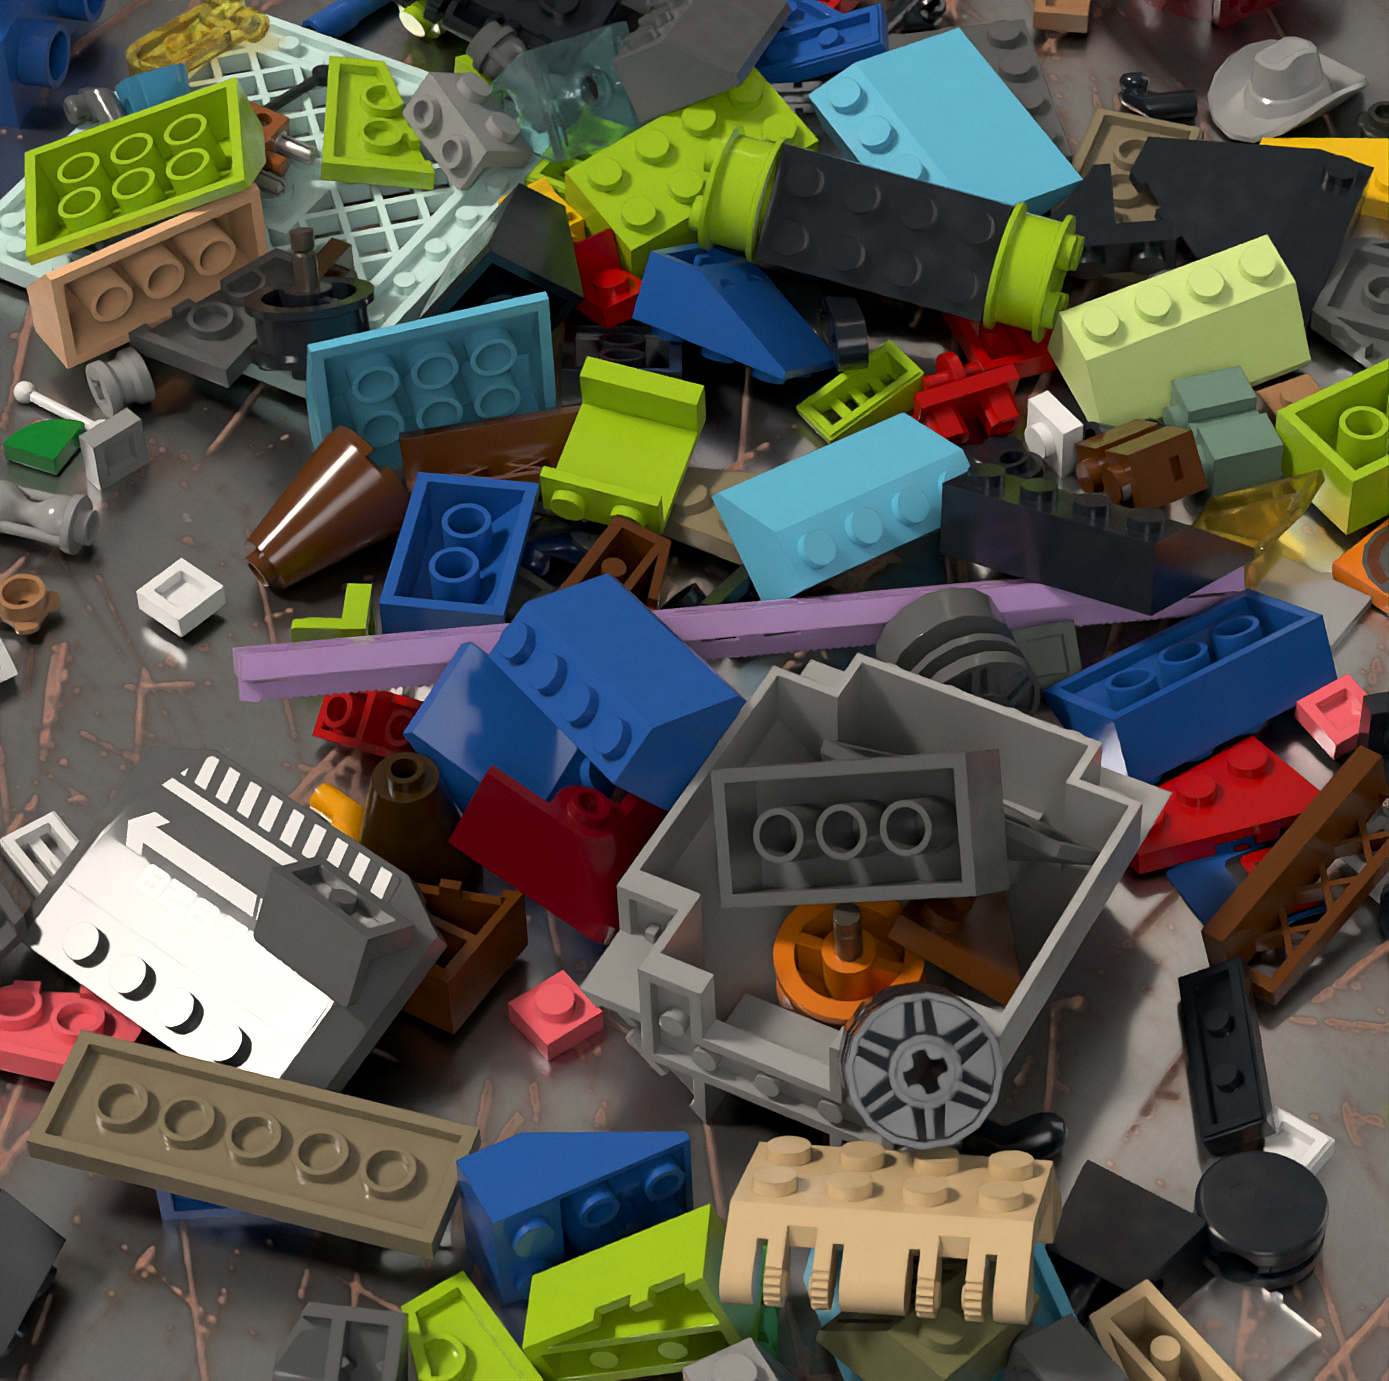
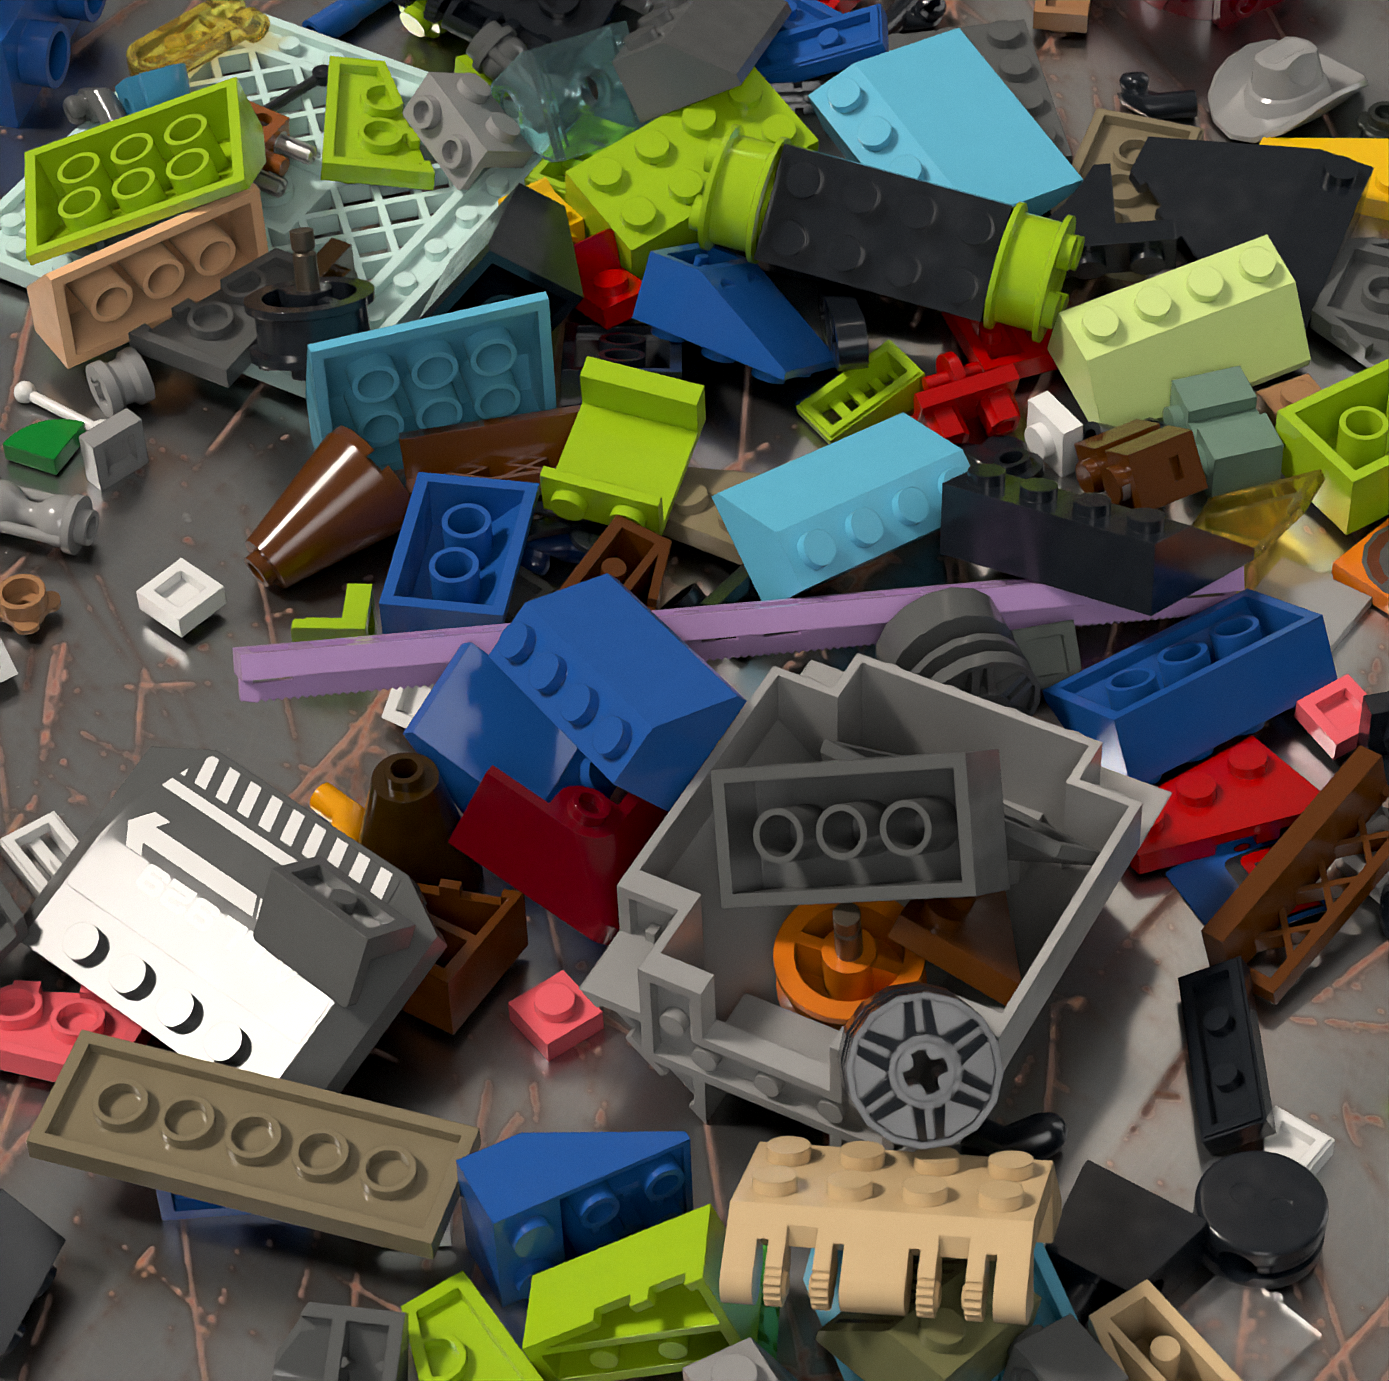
red slope [312,689,424,758] -> none

